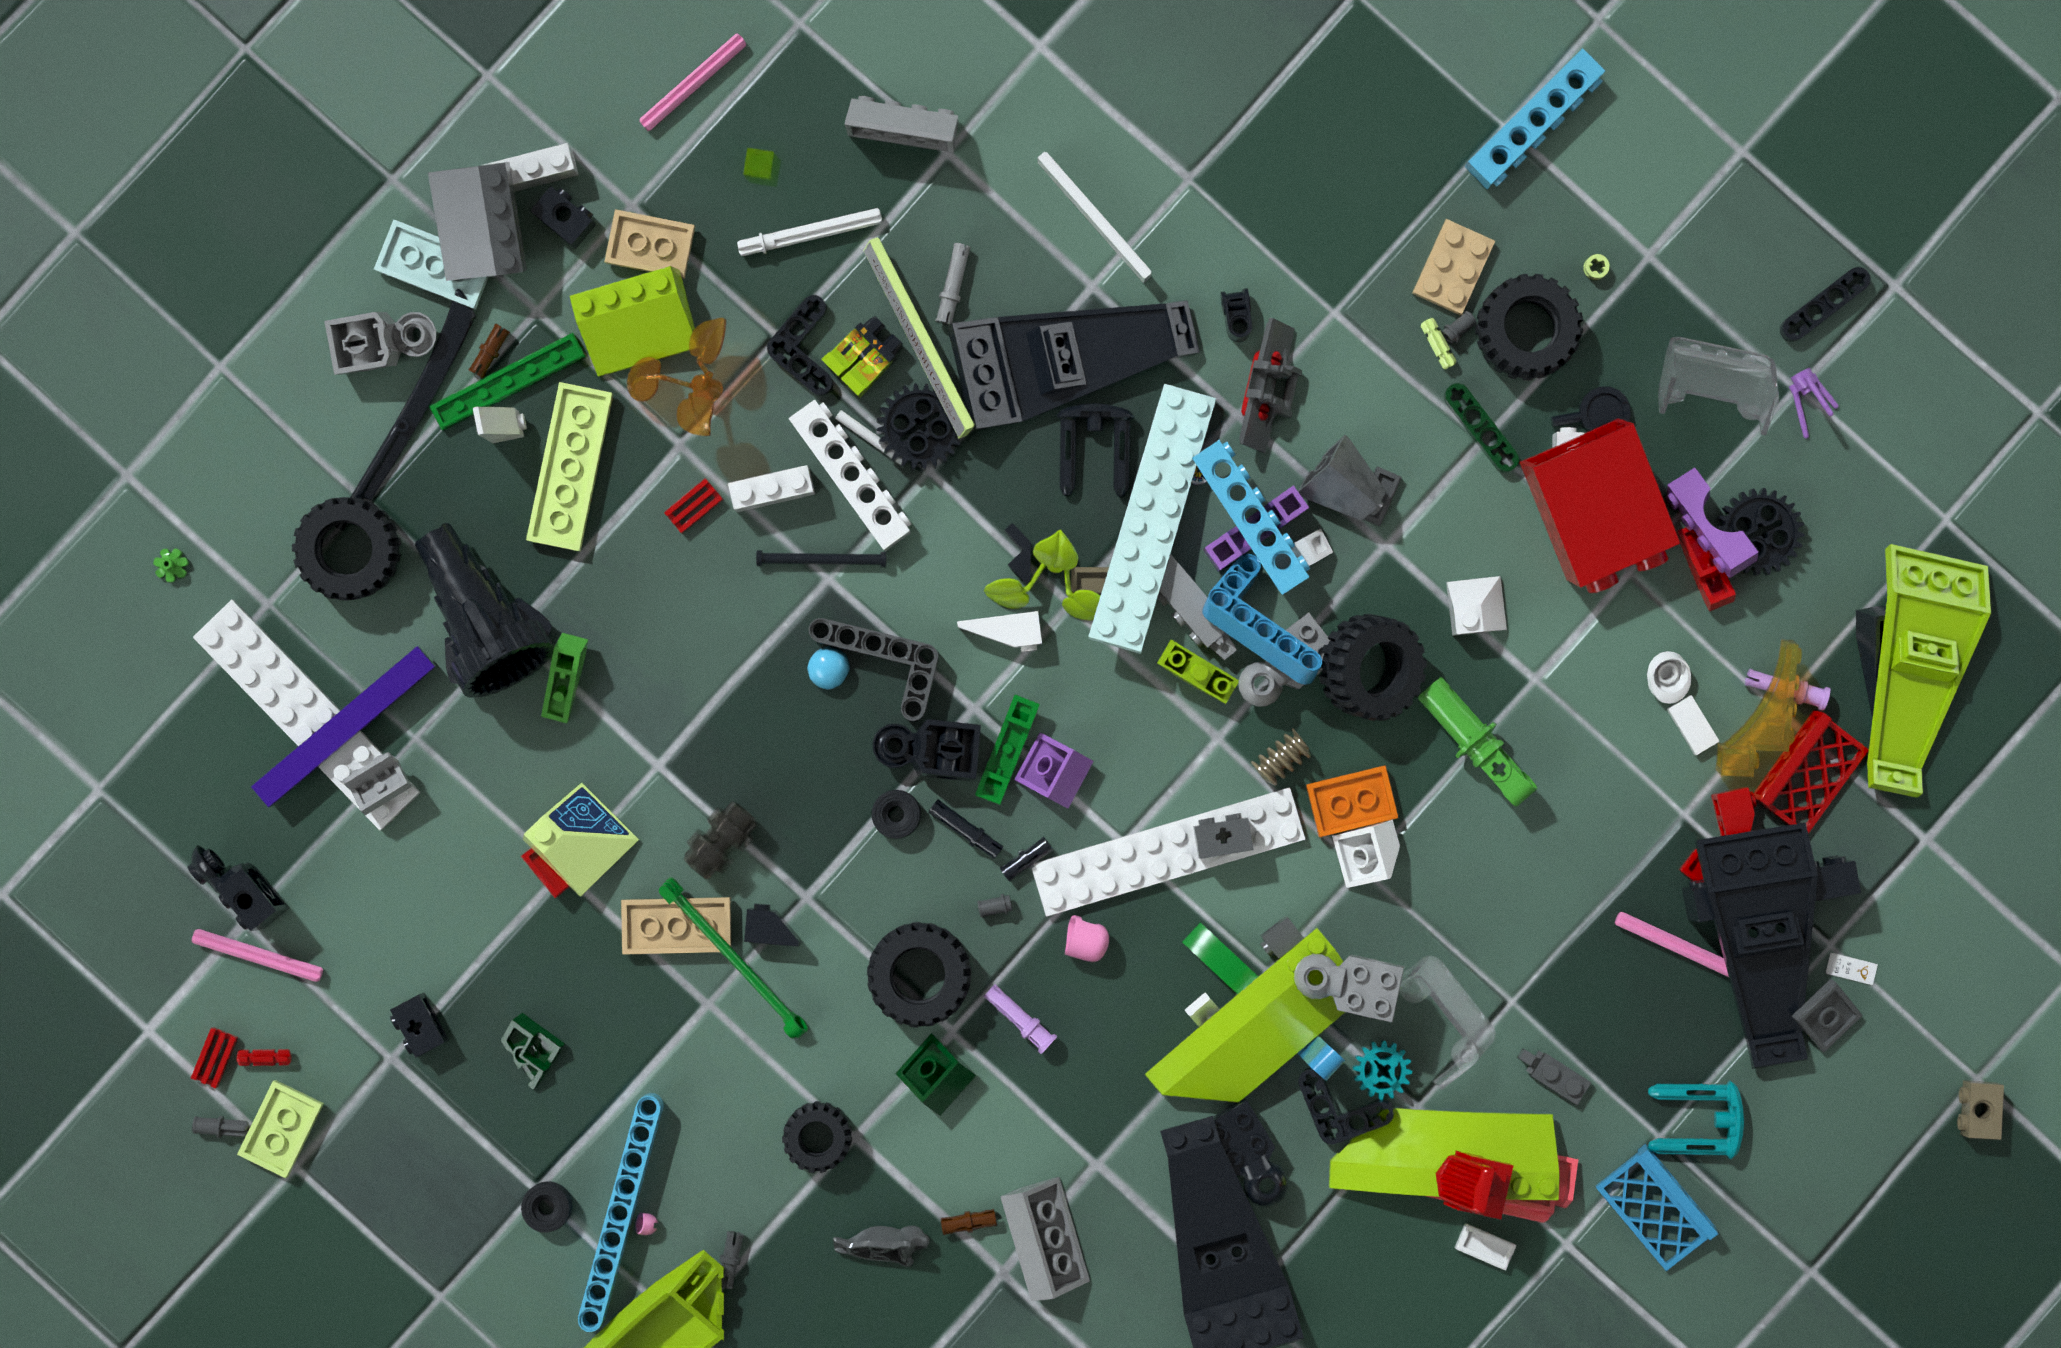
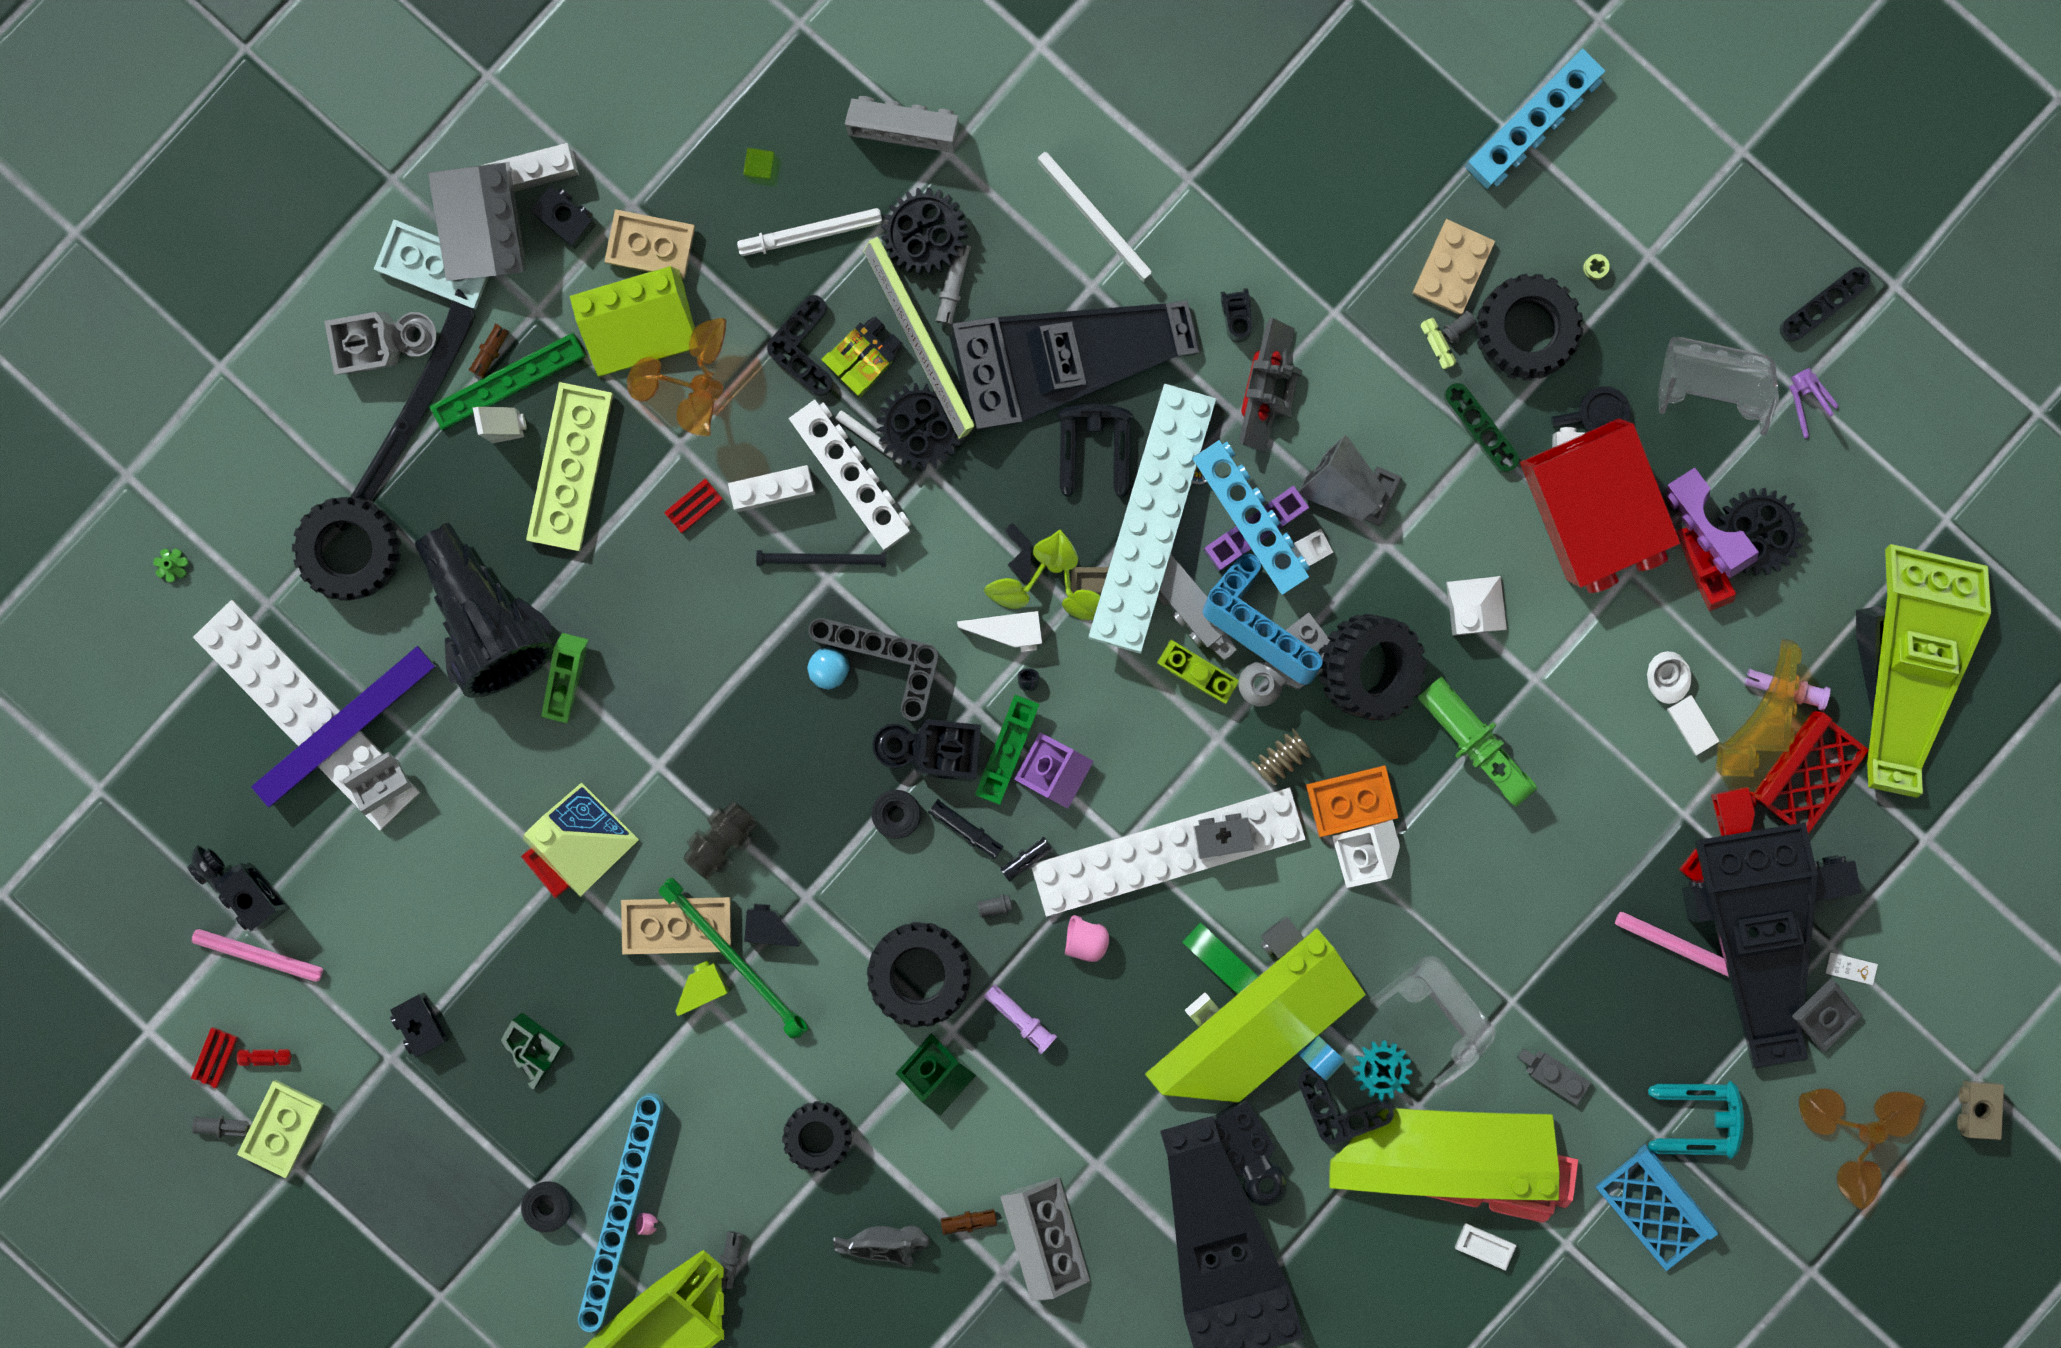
bright pink axle [639,33,746,131] -> none
light grey brick [1294,954,1405,1022] -> none
red piece [1435,1150,1514,1219] -> none
none -> lime slope [675,960,730,1016]
none -> black gear [881,187,968,276]
none -> black hinge [1018,668,1039,692]
none -> clear orange plant [1799,1089,1925,1209]

